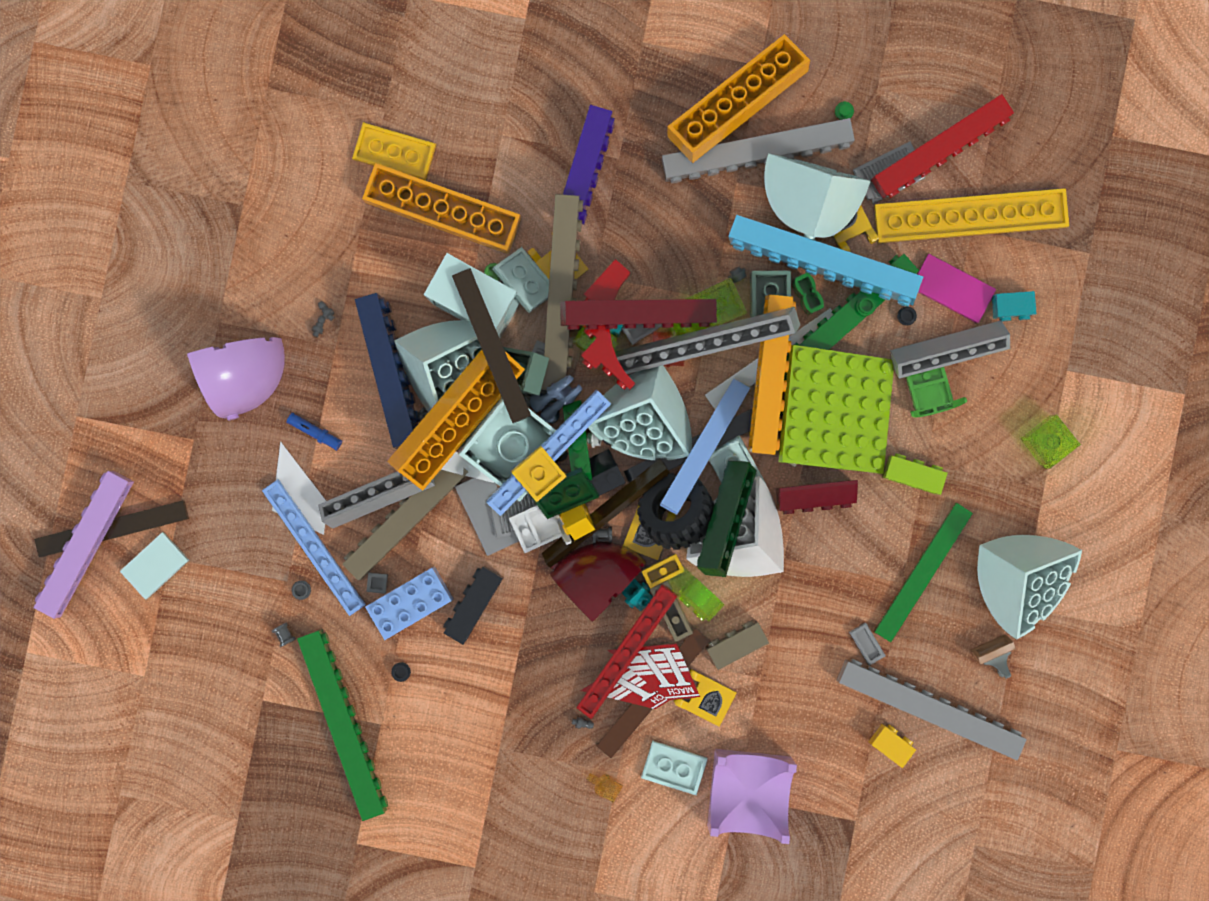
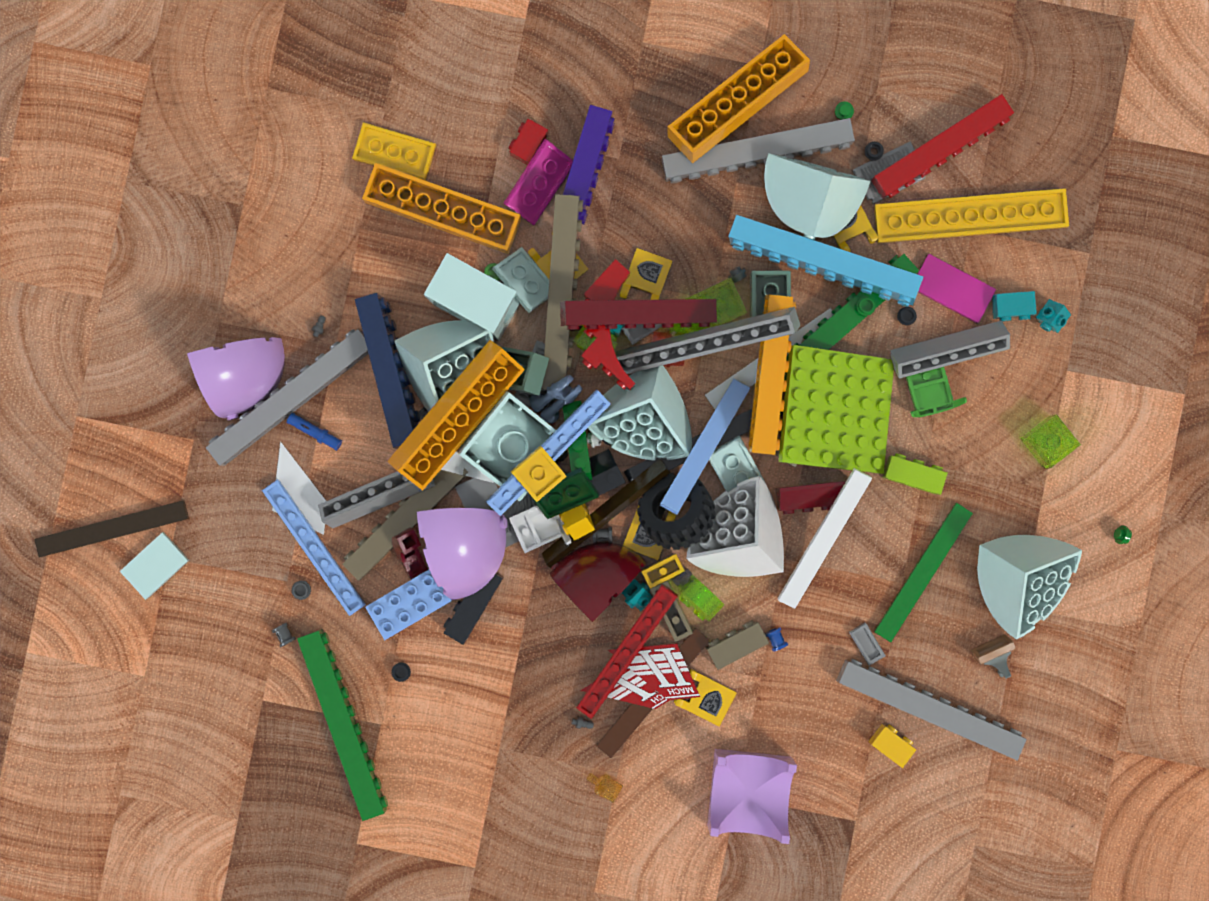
lavender brick [34,471,134,619] -> none
dark grey piece [318,301,335,321] -> none
dark grey plate [366,572,388,594] -> none
dark brown tile [452,268,531,424] -> none
light aqua tile [641,740,708,795] -> none
dark green brick [697,461,757,577] -> none
green brick [792,272,824,316] -> none
none -> light grey brick [206,329,369,466]
none -> dark red arch [392,527,428,580]
none -> lavender brick [417,508,507,600]
none -> dark pink tile [503,139,573,225]
none -> red brick [508,119,549,165]
none -> yellow flag [620,248,672,300]
none -> plate [672,568,692,587]
none -> blue bush [765,627,788,652]
none -> white tile [778,468,872,609]
none -> black plate [864,141,884,161]
none -> teal brick [1036,299,1071,333]
none -> green plate [1114,525,1132,544]

